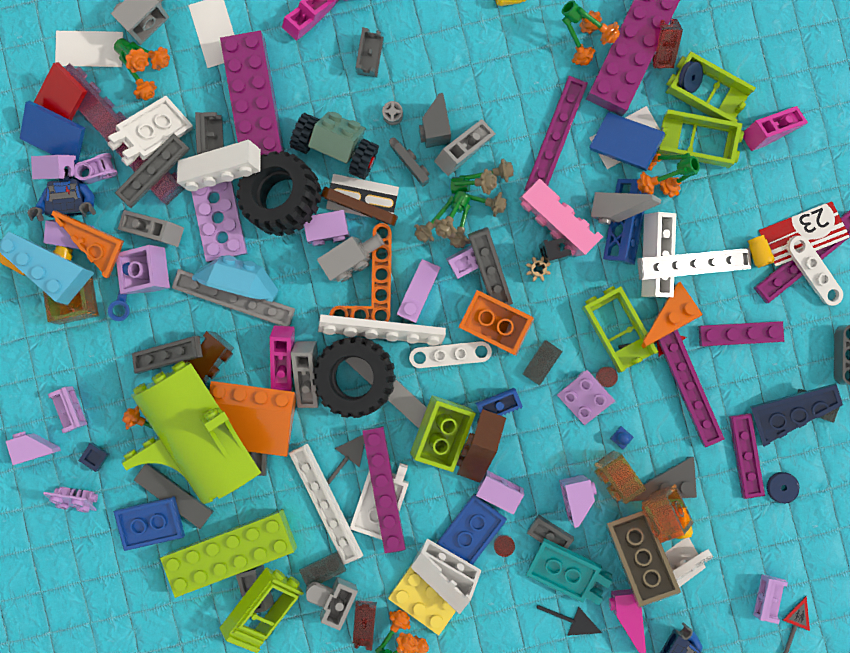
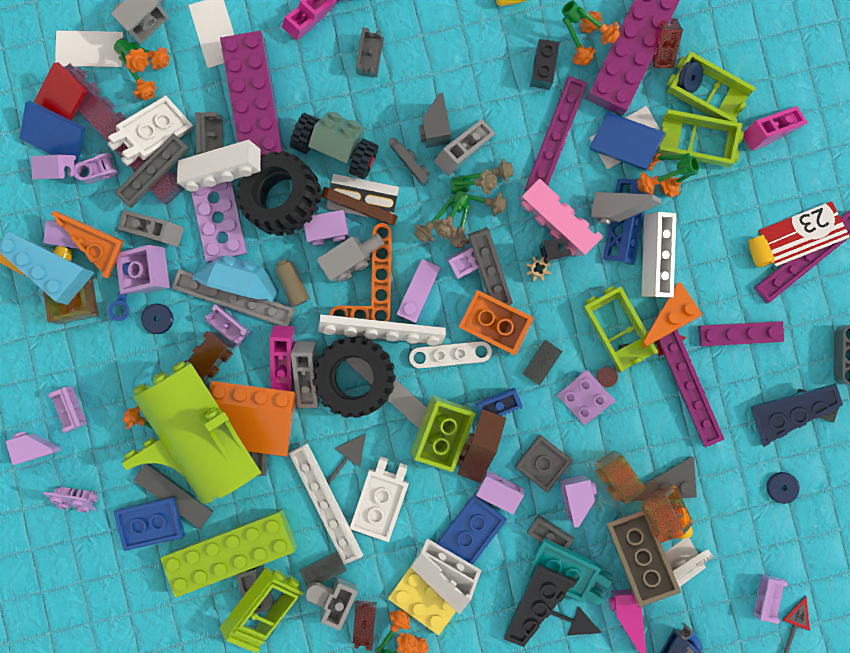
torso [27,168,96,221] -> none
dark blue plate [78,442,110,472] -> none
dark grey tile [132,336,203,374] -> none
magenta plate [362,426,406,553] -> none
light grey wheel [382,101,403,125] -> none
clear red tile [494,535,515,557] -> none
blue piece [610,426,634,450] -> none
tile [637,248,752,280] -> none
magenta tile [729,413,765,499] -> none
white plate [786,236,843,306] -> none
none -> dark blue piece [141,303,174,334]
none -> lavender hinge [204,304,251,347]
none -> dark tan brick [274,259,310,307]
none -> black wing [504,563,577,647]
none -> dark grey tile [514,434,573,493]
none -> black brick [530,39,560,90]

